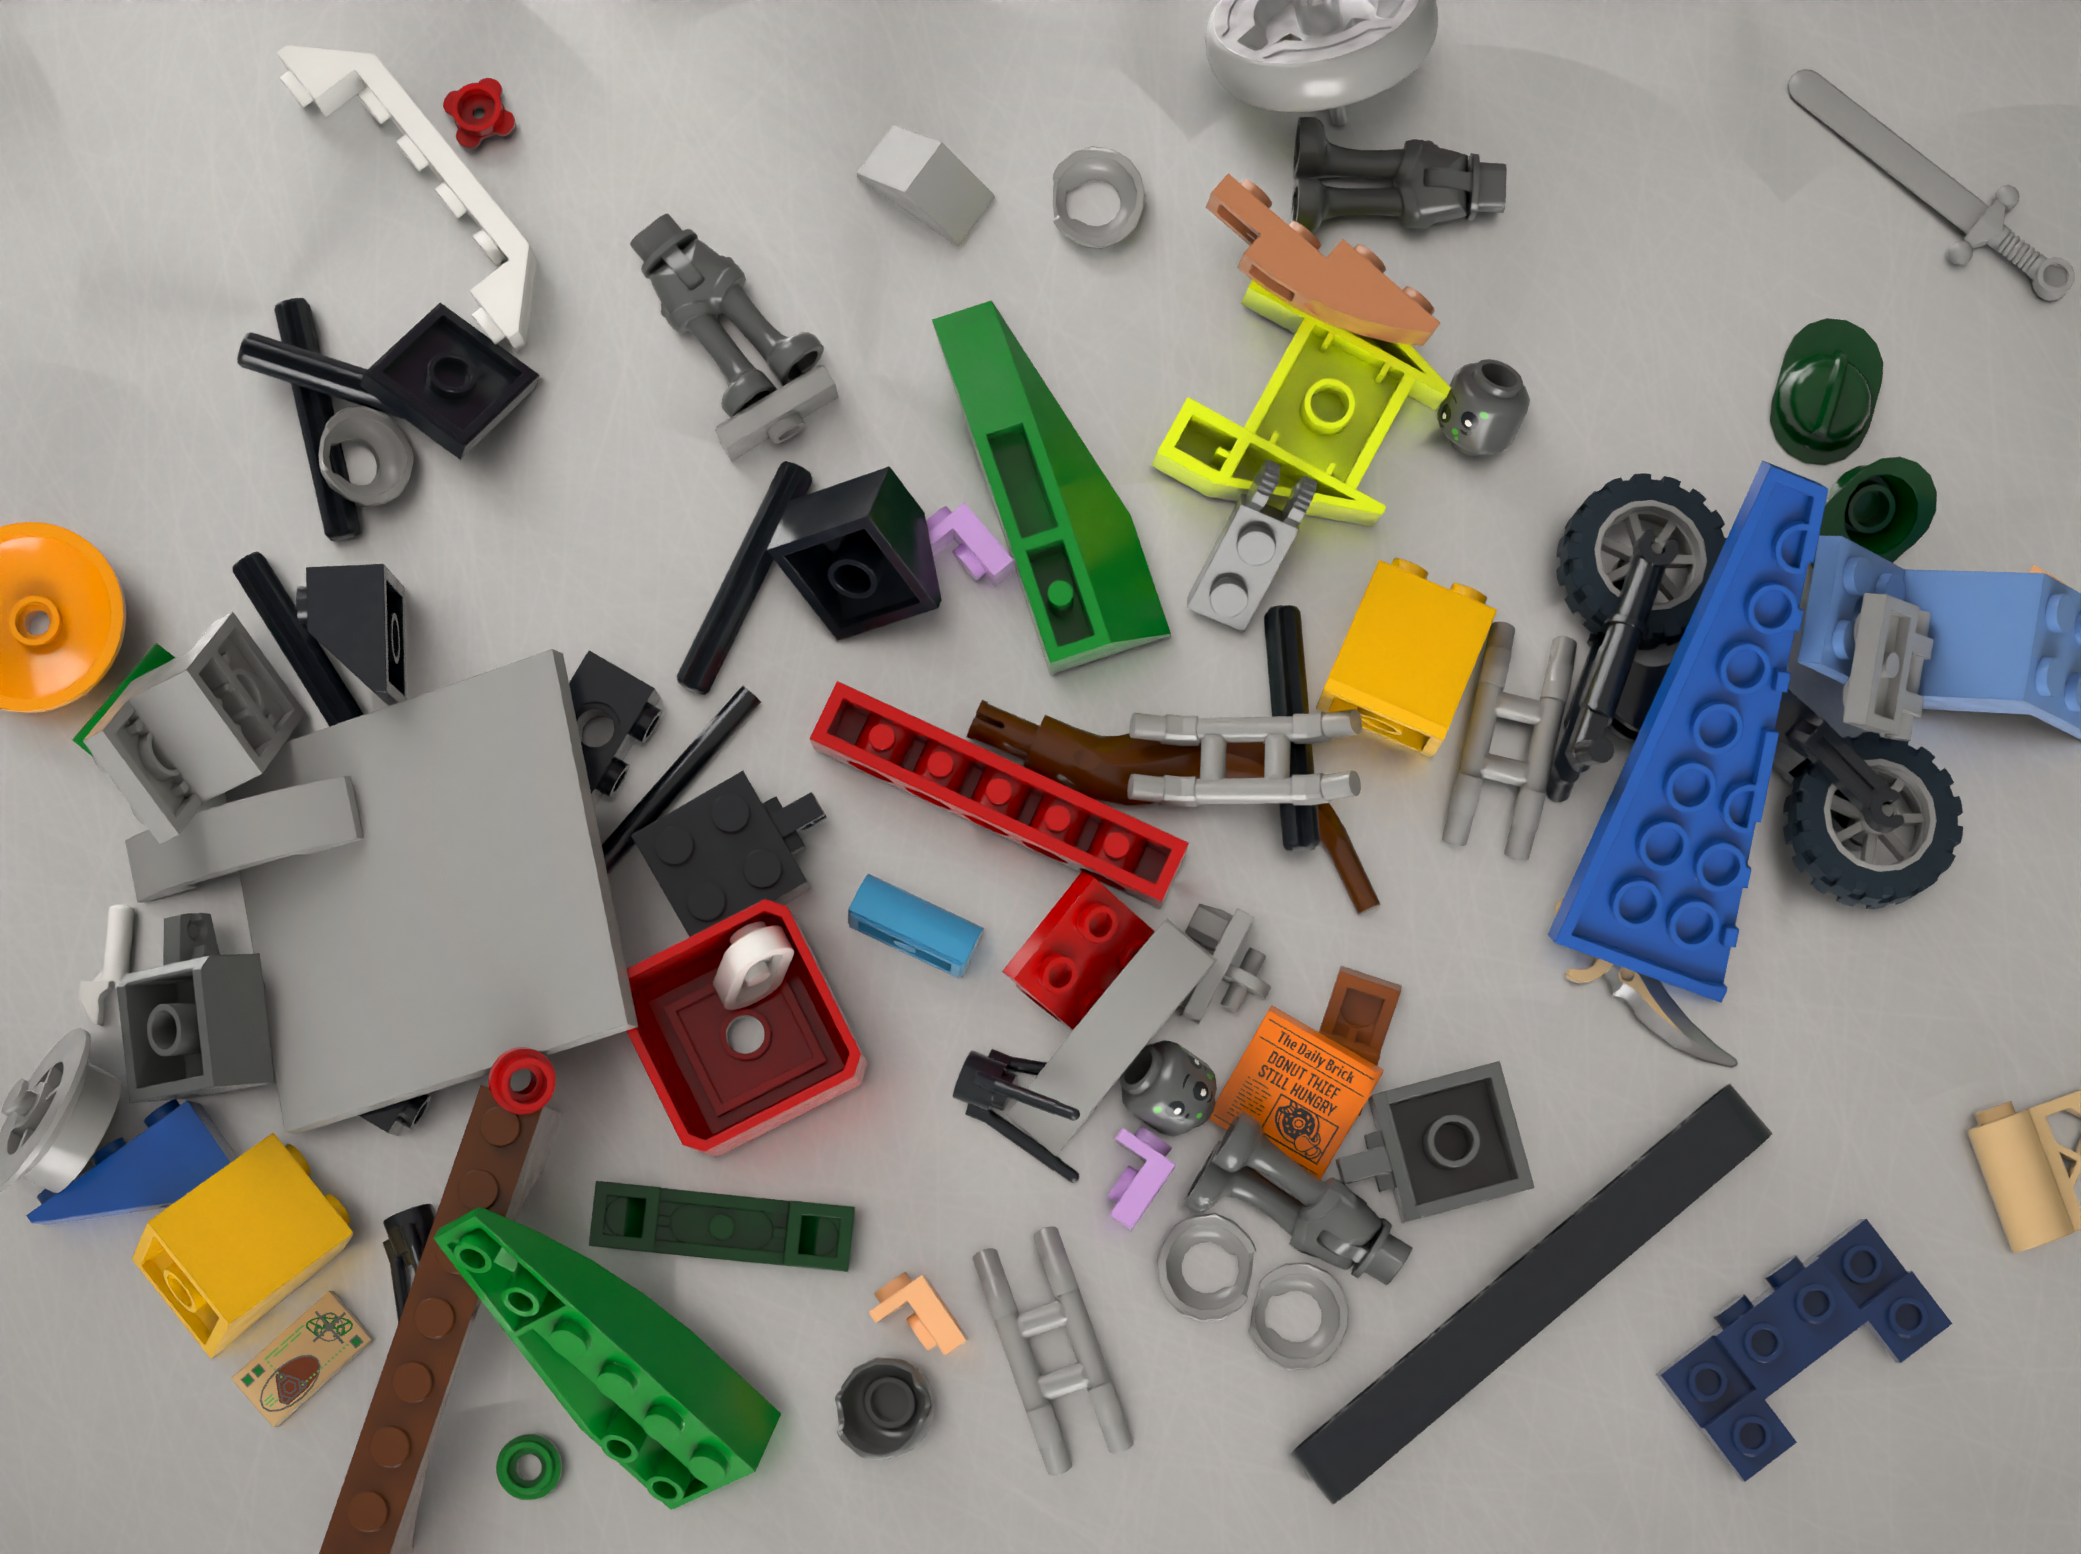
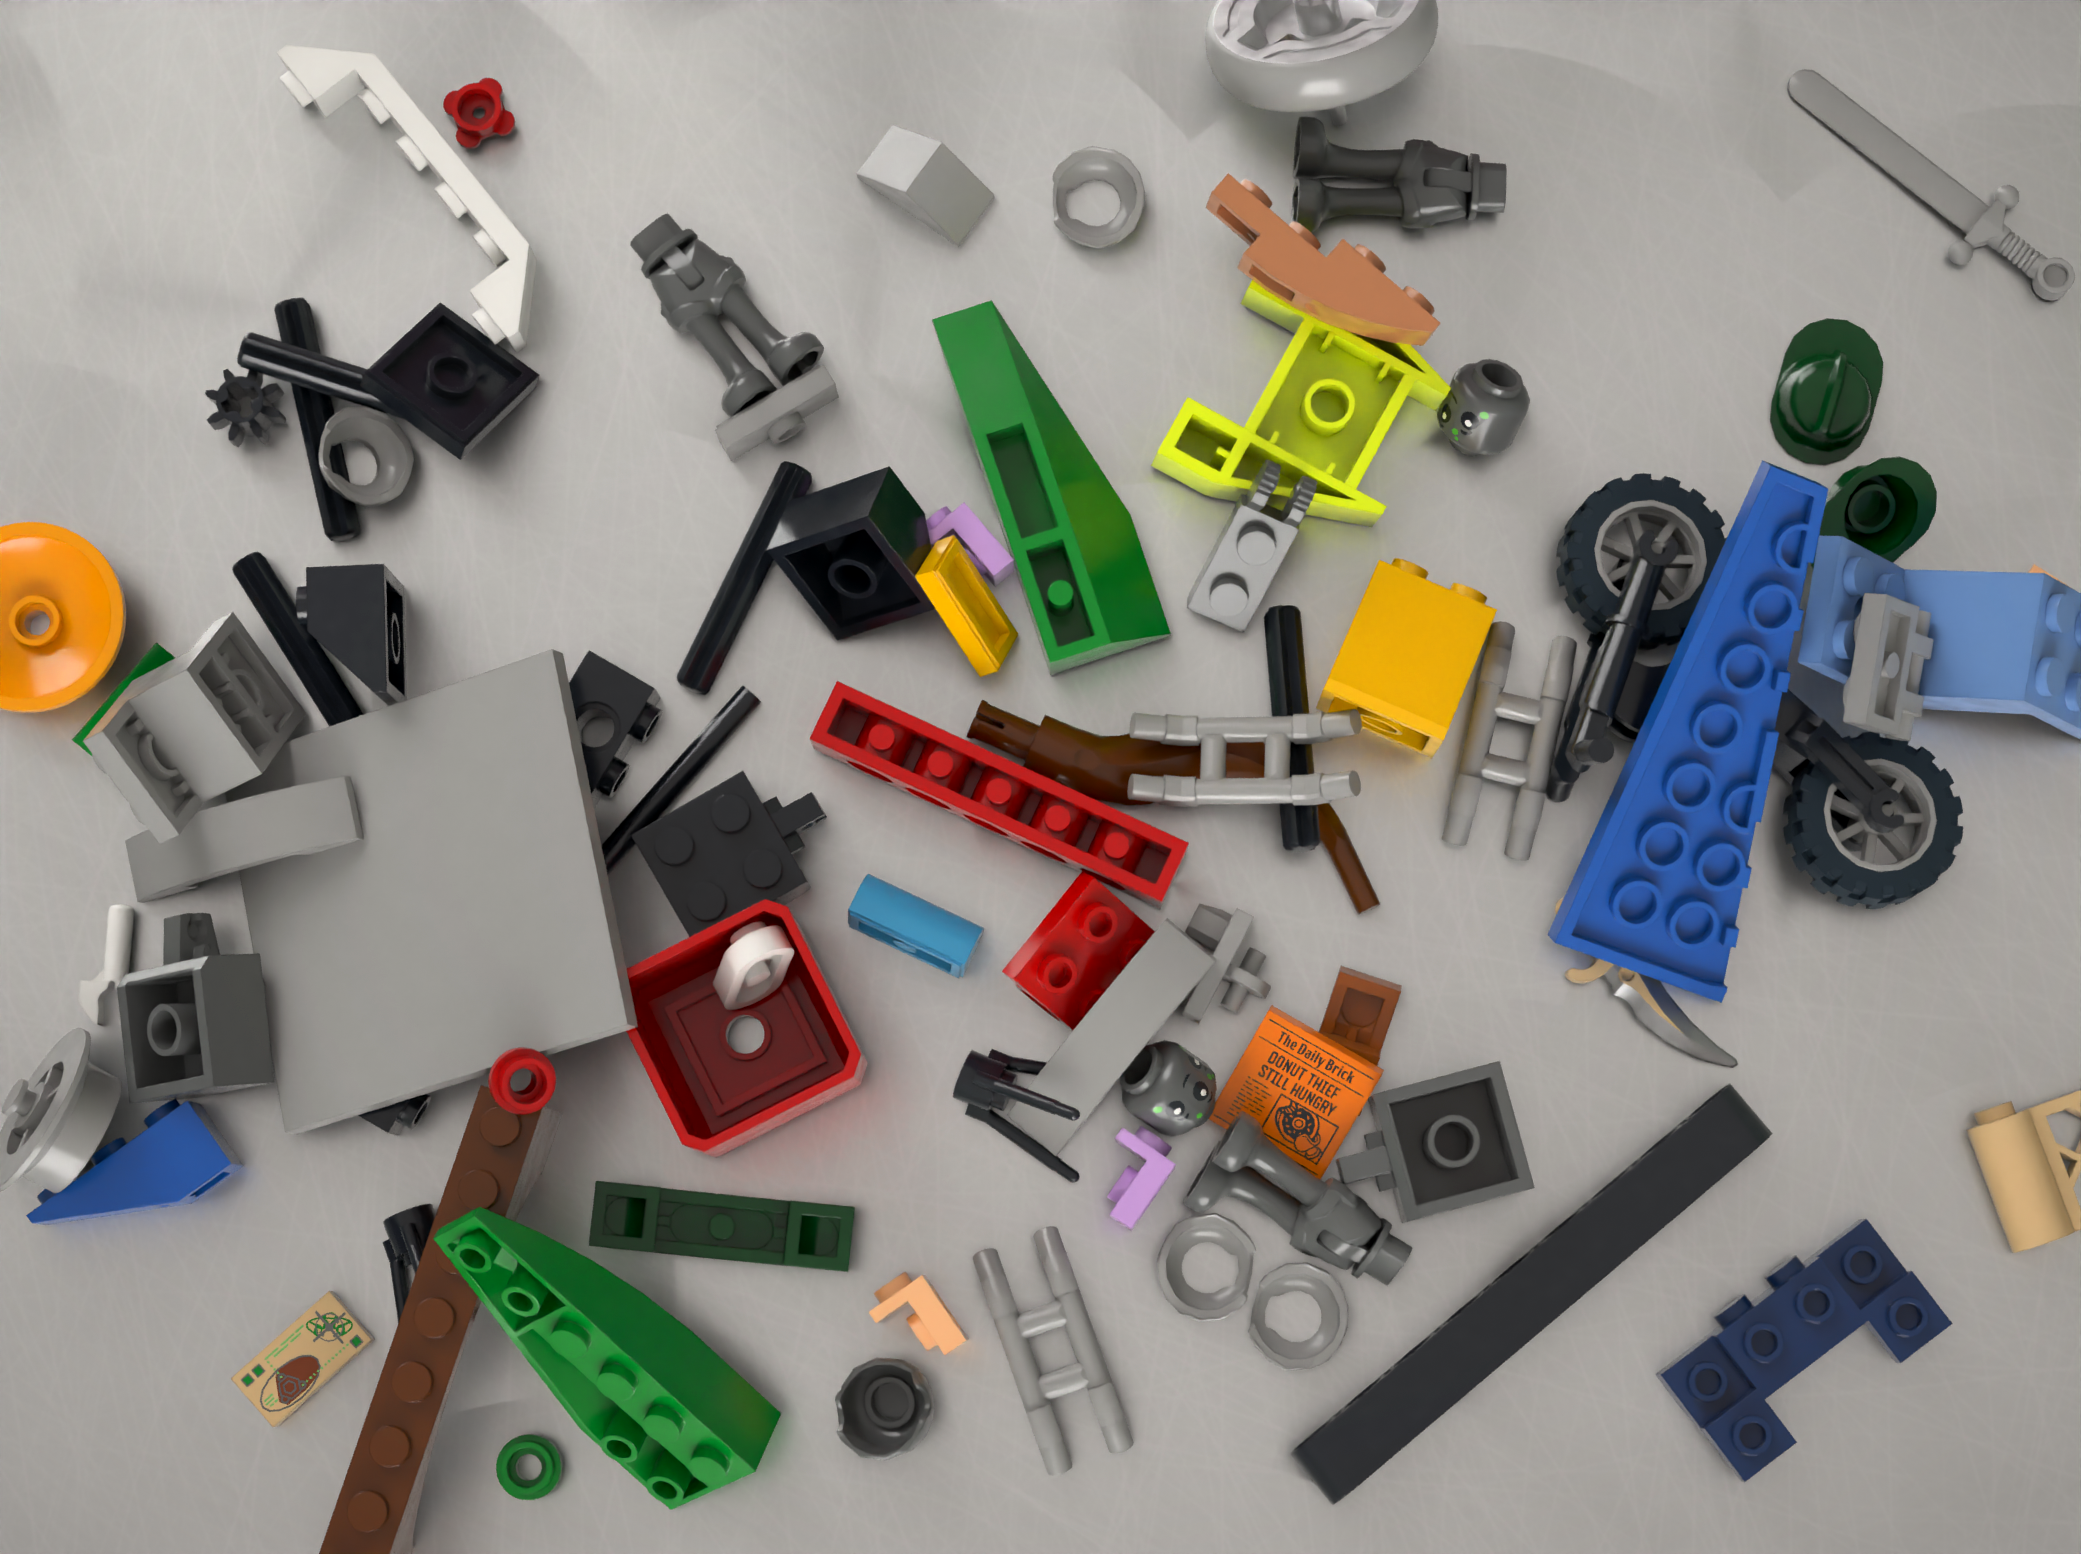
yellow slope [132,1133,354,1359] -> none
none -> black gear [205,369,286,447]
none -> yellow tile [915,535,1018,677]

